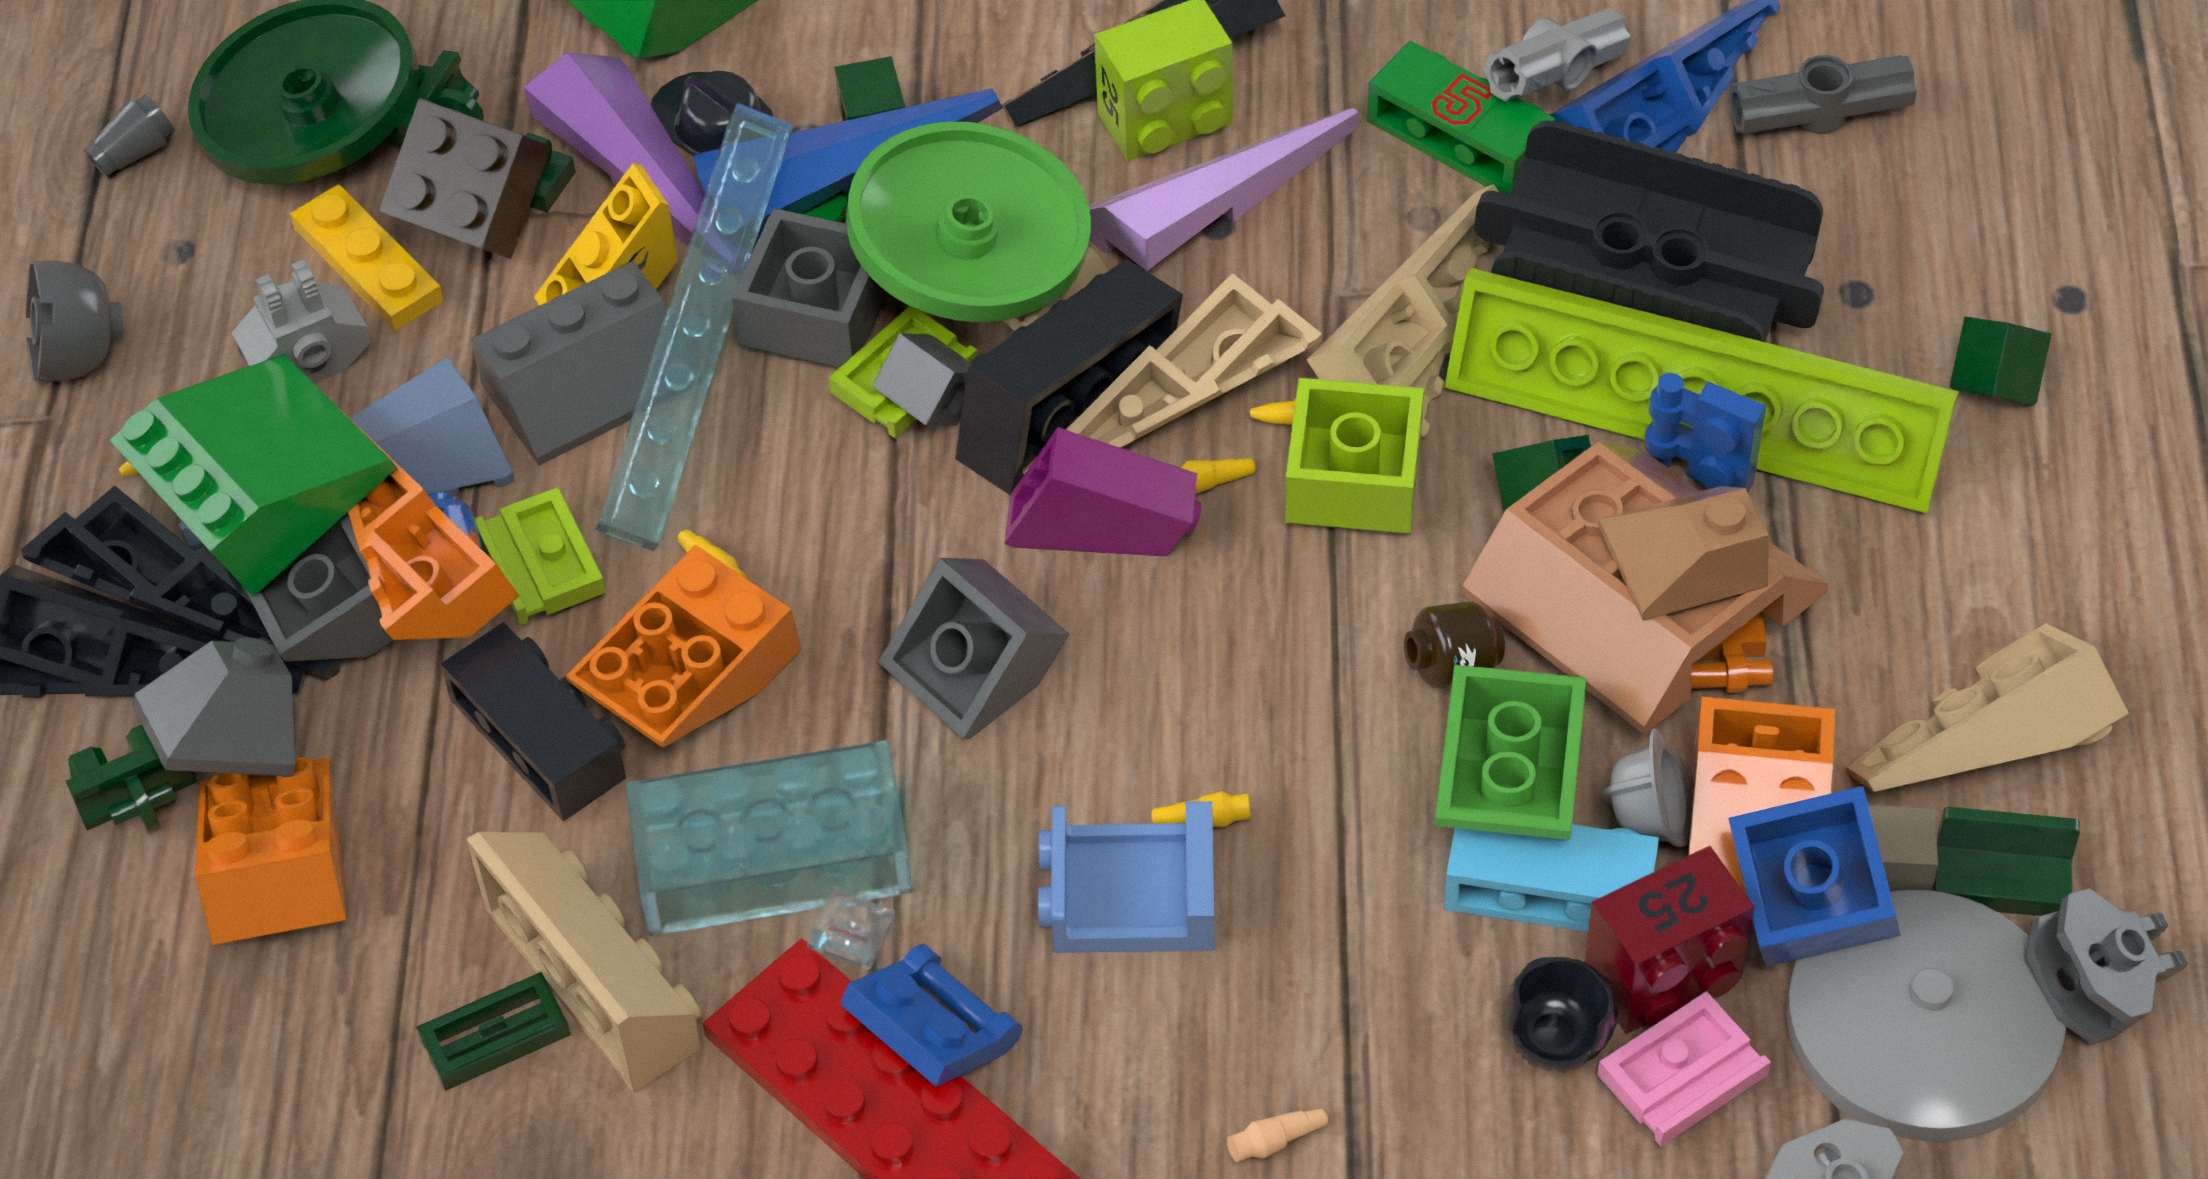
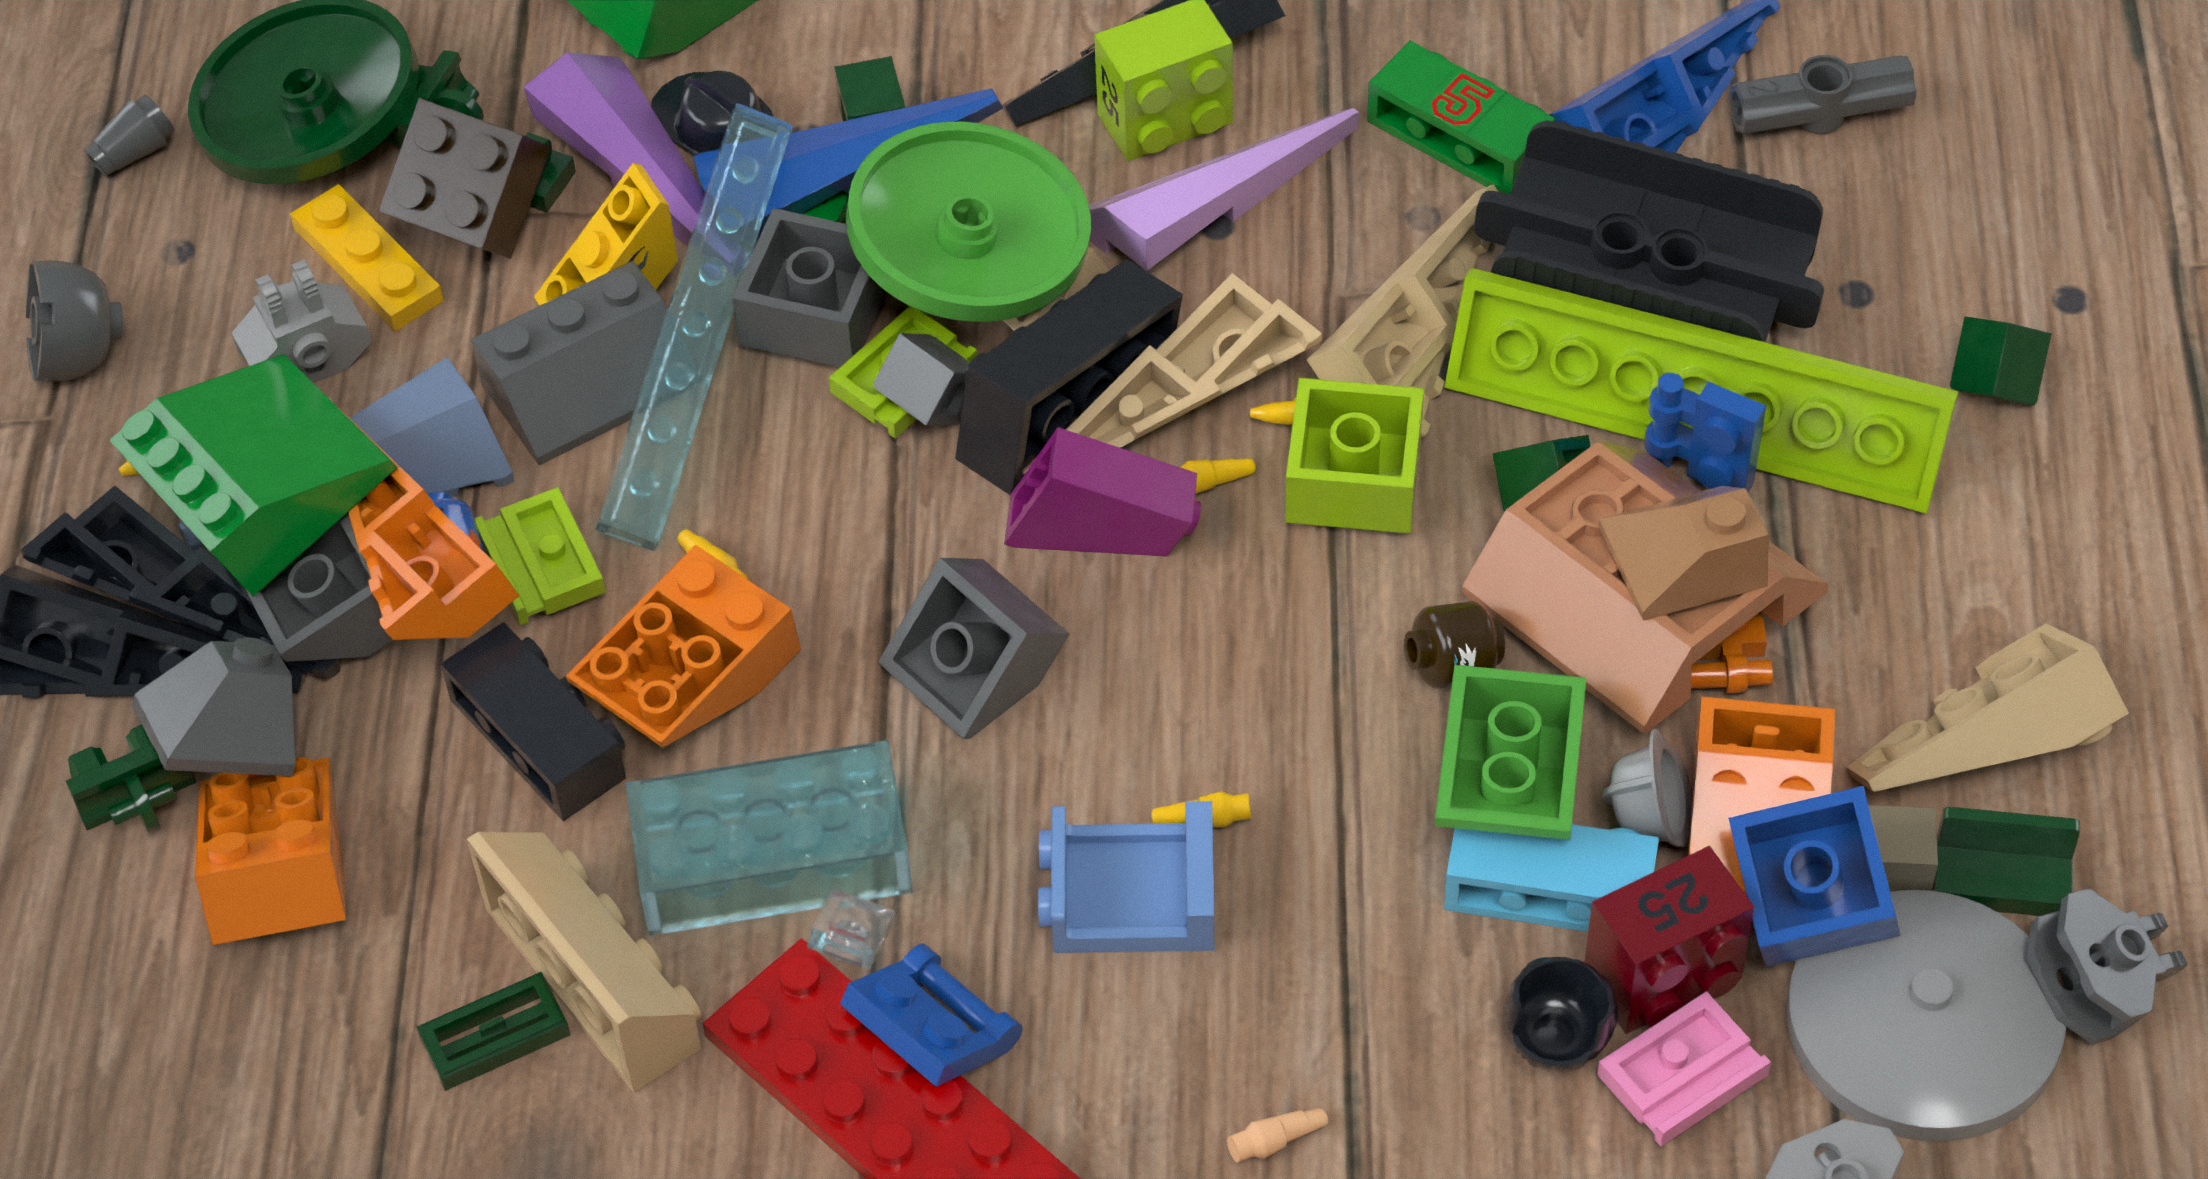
light grey piece [1483,8,1631,101] -> none

